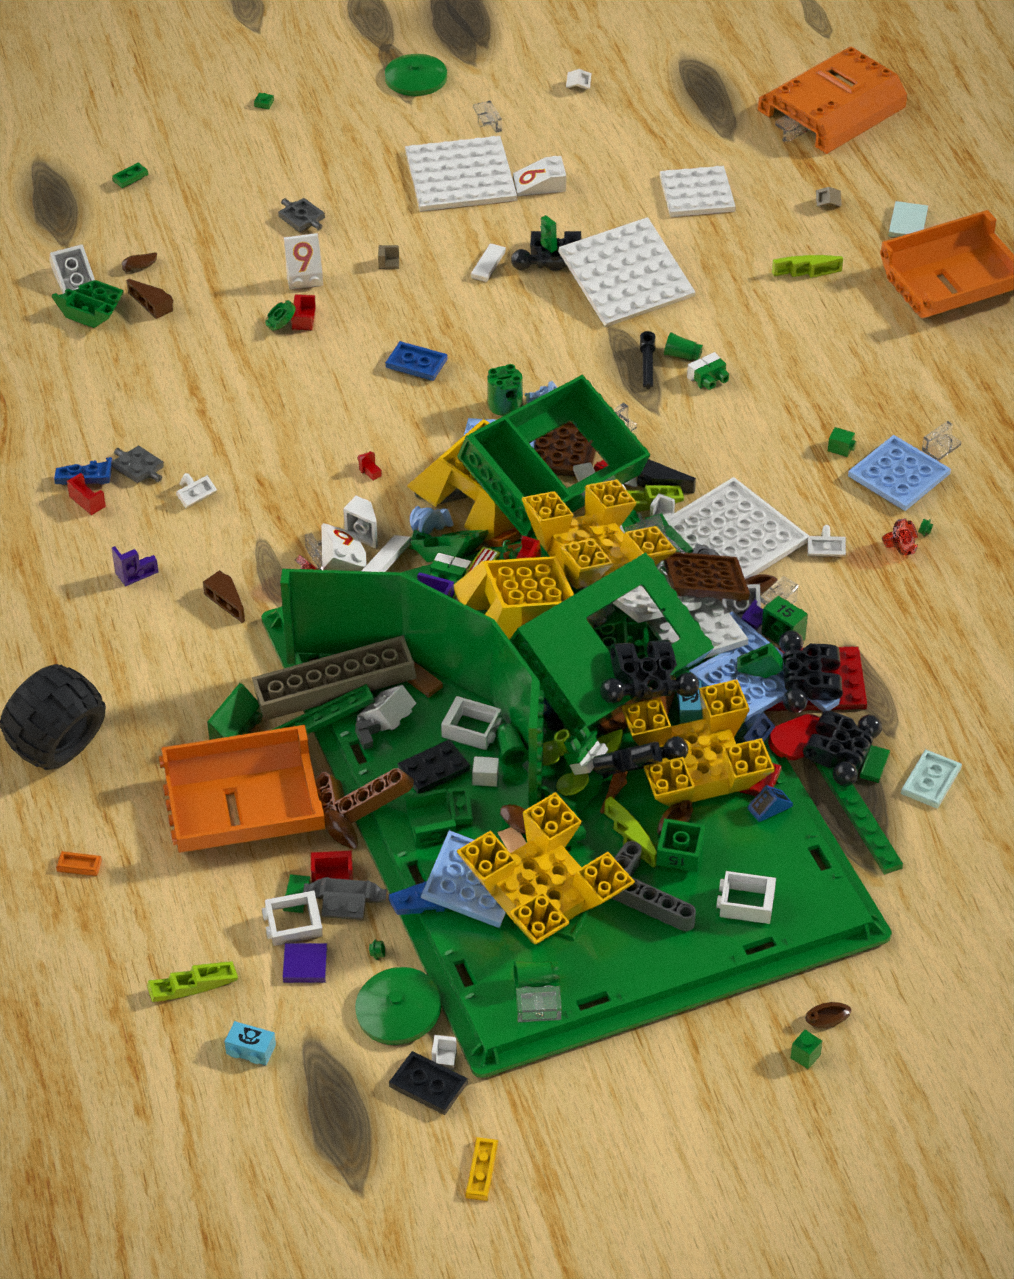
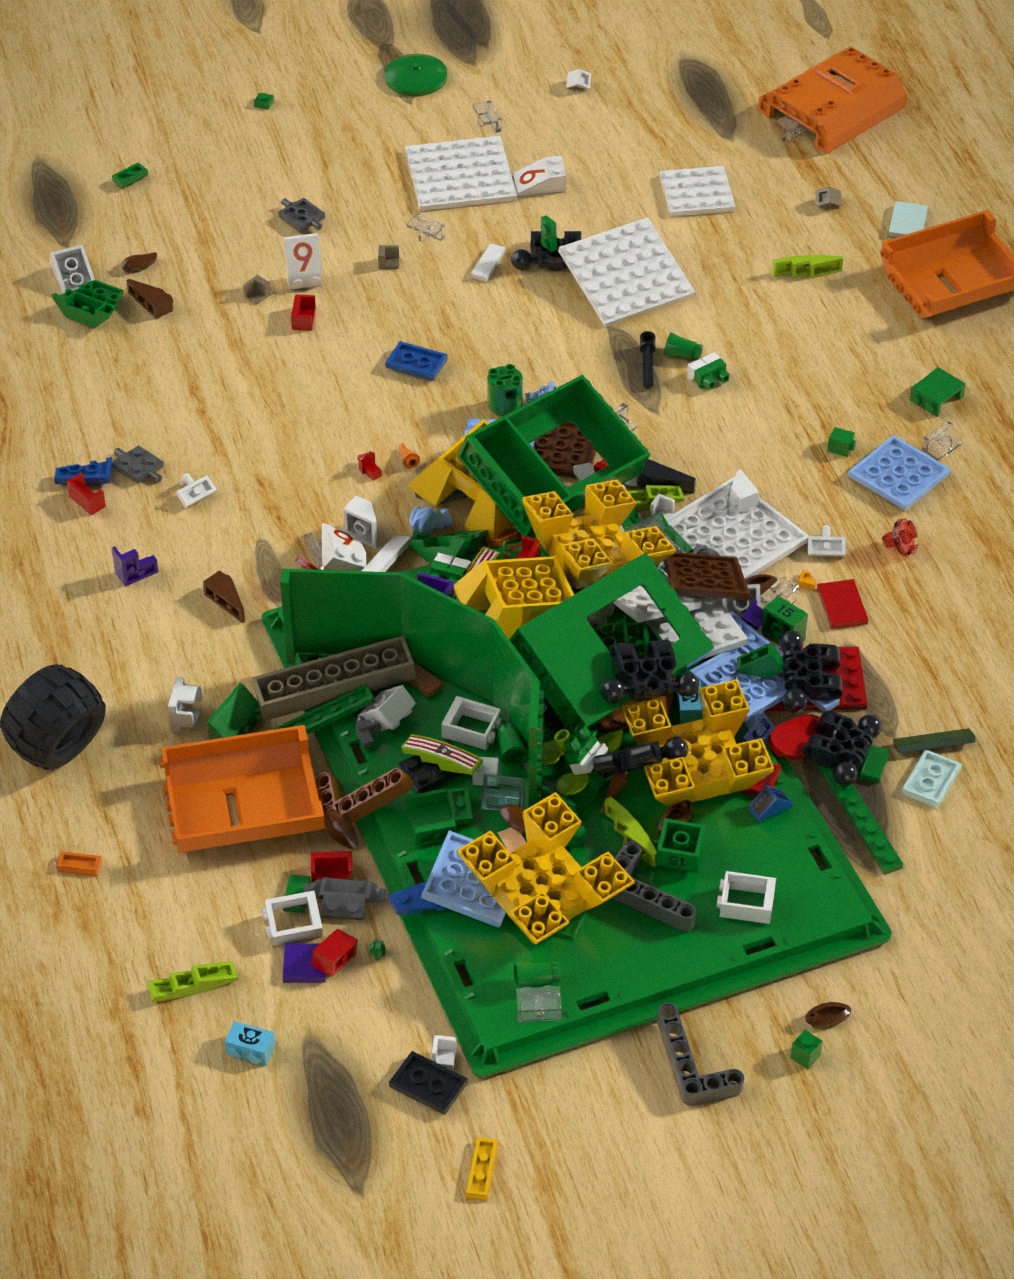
green tile [265,300,296,331] -> none
green dish [355,967,441,1045] -> none
green plate [918,519,934,536] -> none
none -> white panel [168,677,202,733]
none -> dark tan panel [243,275,271,305]
none -> red panel [311,928,358,977]
none -> orange cone [398,443,420,469]
none -> slope [401,734,483,775]
none -> clear panel [407,213,445,242]
none -> clear light blue tile [482,774,525,811]
none -> dark grey beam [657,1003,744,1106]
none -> white slope [729,469,759,512]
none -> light orange tile [797,569,816,591]
none -> red tile [817,579,868,629]
none -> dark green tile [893,728,975,753]
none -> green panel [910,367,966,417]

